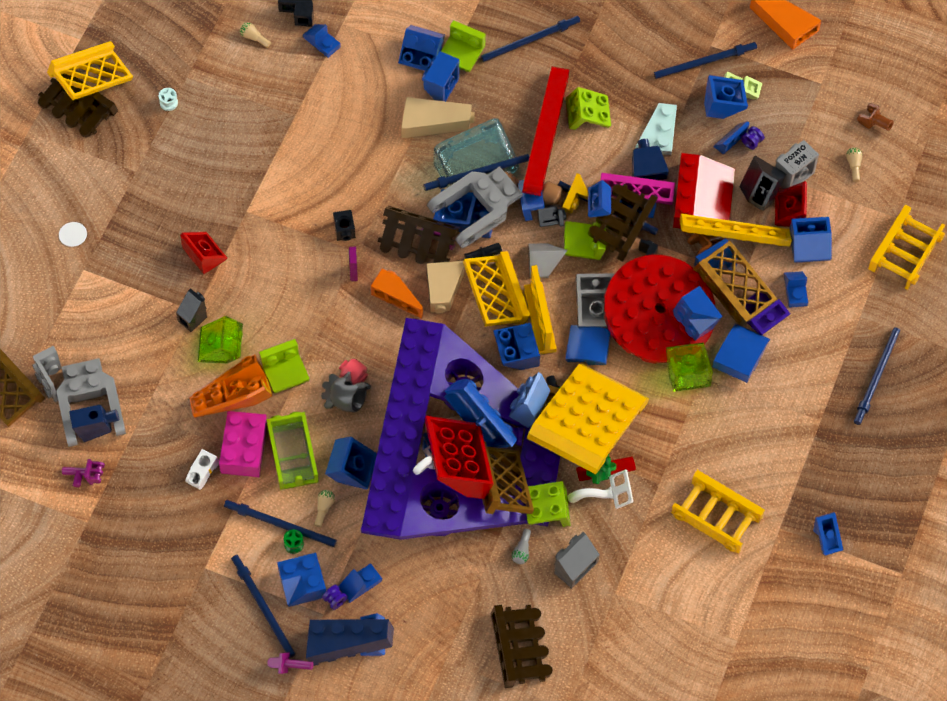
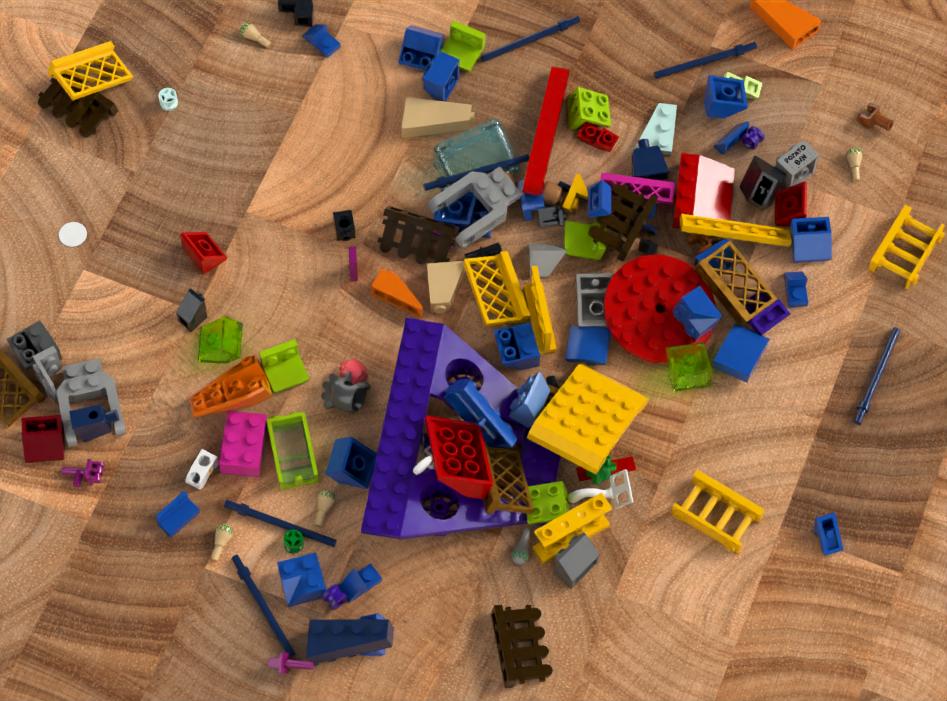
none -> dark grey slope [7,320,62,370]
none -> dark red slope [21,415,65,463]
none -> blue panel [156,490,200,538]
none -> tan piece [211,524,233,561]
none -> yellow fence [532,492,612,565]
none -> red slope [576,122,619,152]

